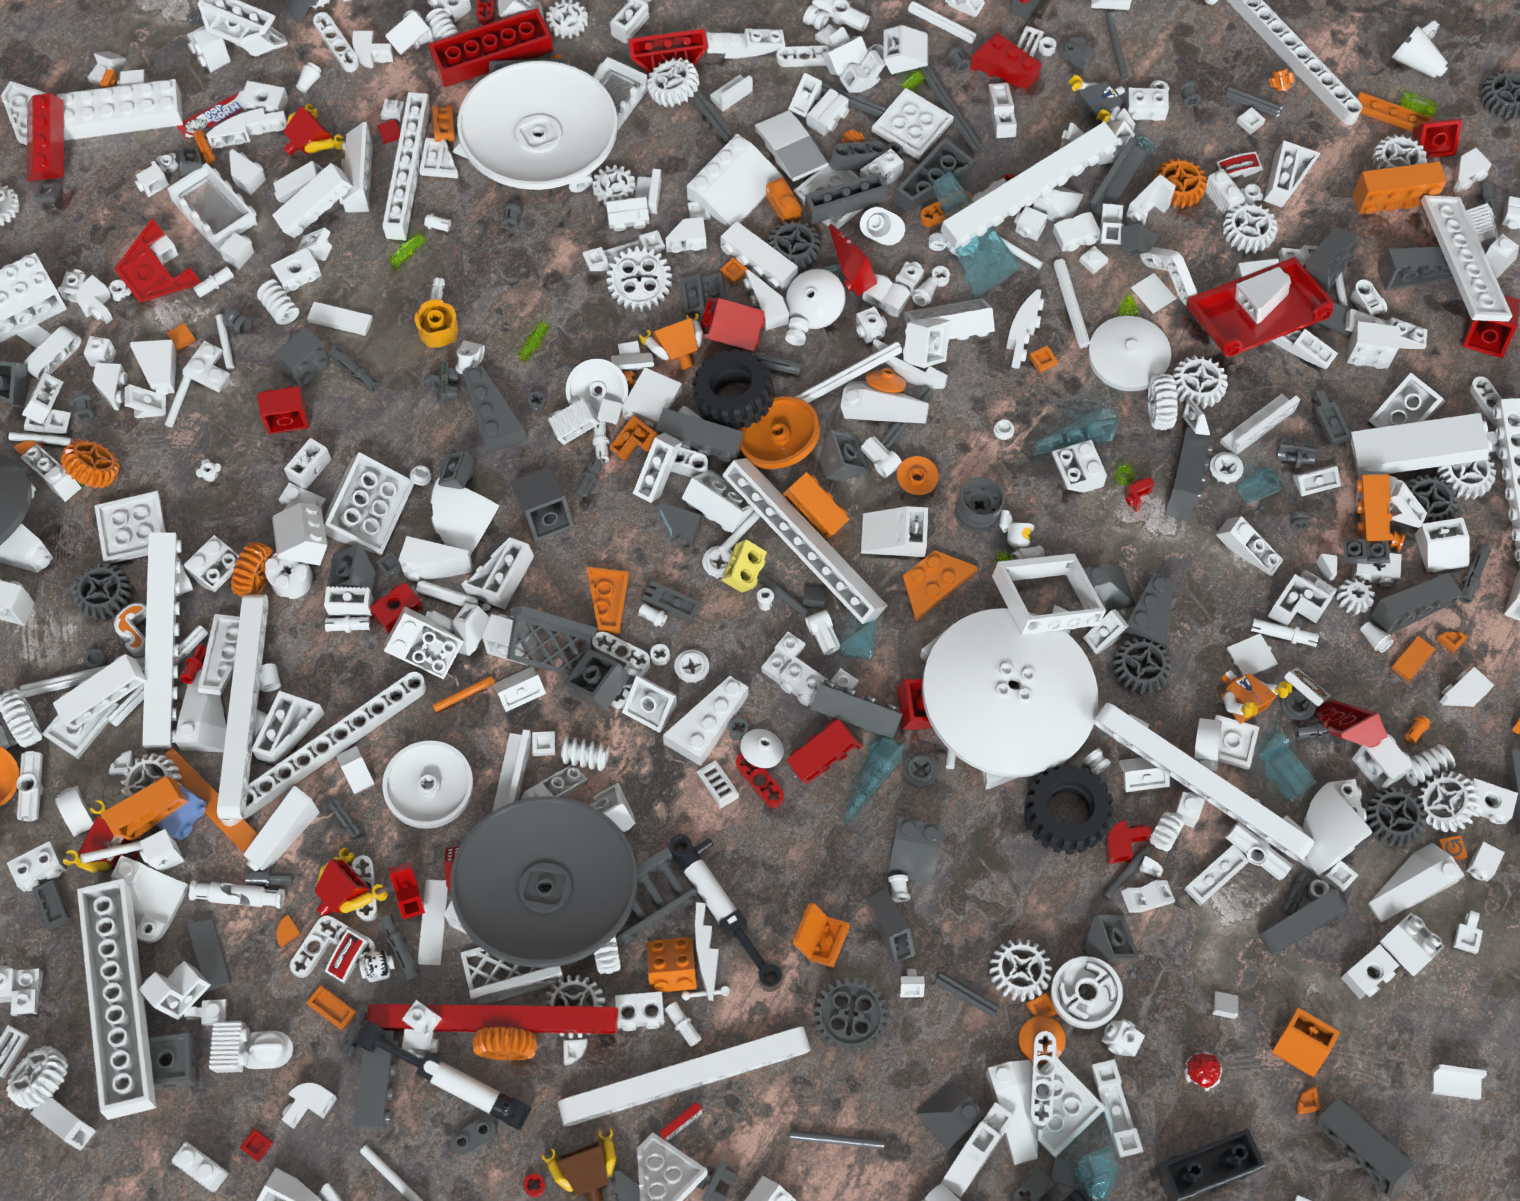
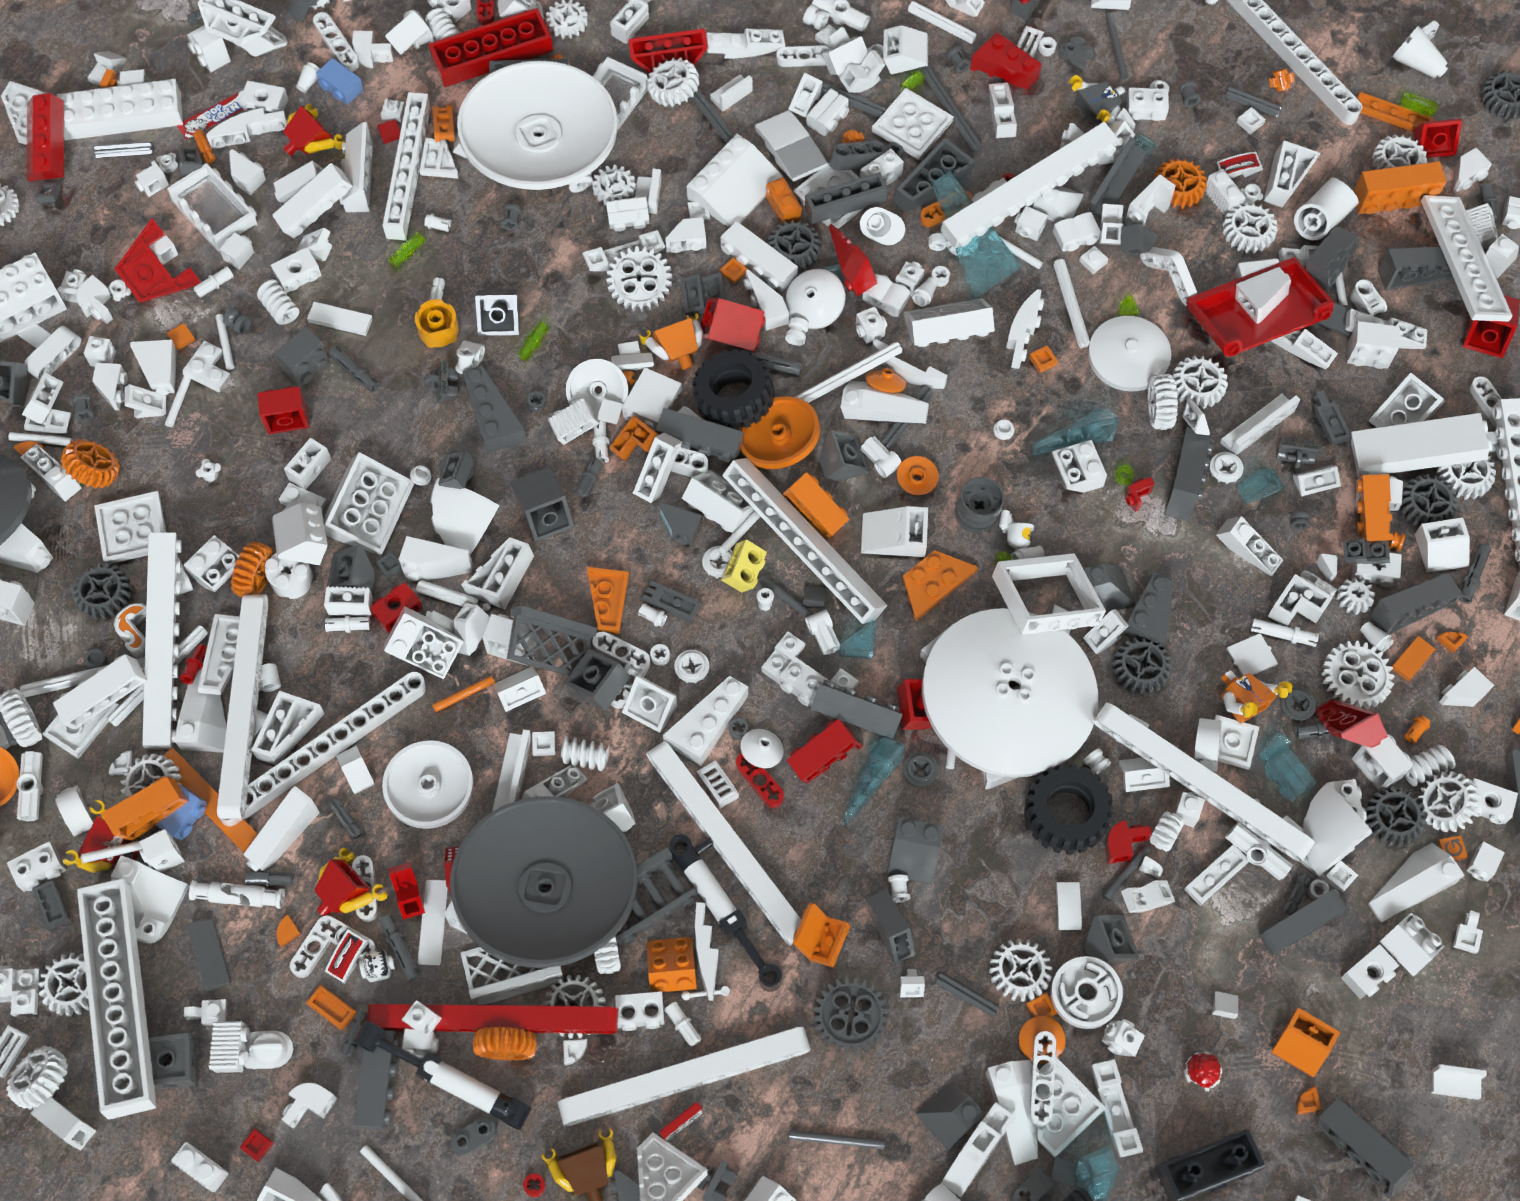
white brick [138,961,211,1020] -> none
white slope [903,319,951,368] -> none
white sticker [1131,273,1177,313] -> none
white tile [1284,667,1331,706] -> none
white slope [1390,482,1427,528] -> none
none -> white gear [38,953,90,1016]
none -> axle [93,142,153,158]
none -> medium blue brick [316,58,363,105]
none -> dark grey slope [475,289,520,336]
none -> white beam [646,740,801,946]
none -> white slope [1056,882,1082,930]
none -> white brick [1294,177,1359,240]
none -> white gear [1321,641,1395,710]

